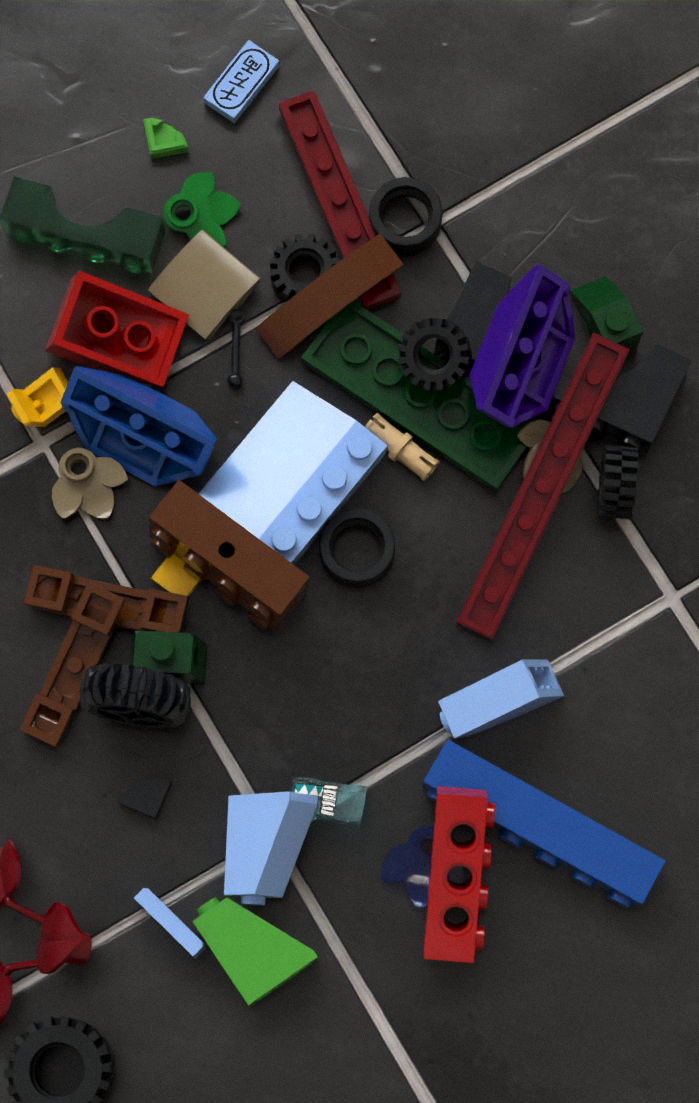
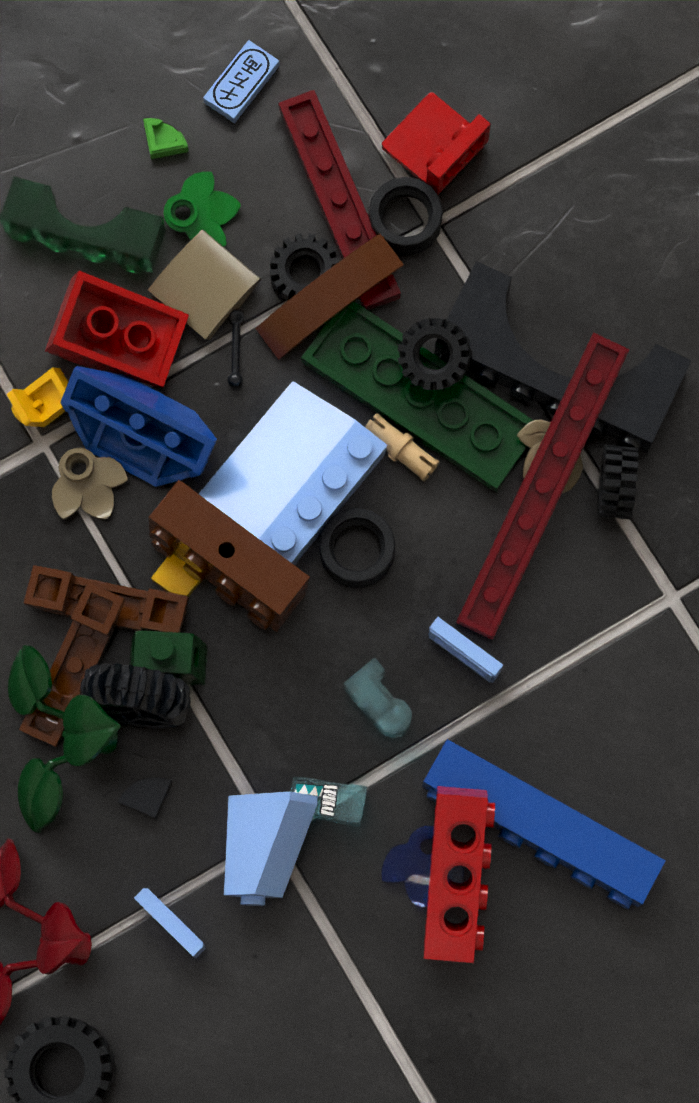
bright green slope [192,897,318,1007] -> none
light blue slope [438,659,564,738] -> none
dark purple wedge [469,264,575,428] -> none
dark green slope [570,276,643,349] -> none
none -> dark green plant [8,645,121,833]
none -> clear light blue leg [344,658,412,738]
none -> red bracket [382,92,491,195]
none -> light blue tile [428,617,503,683]

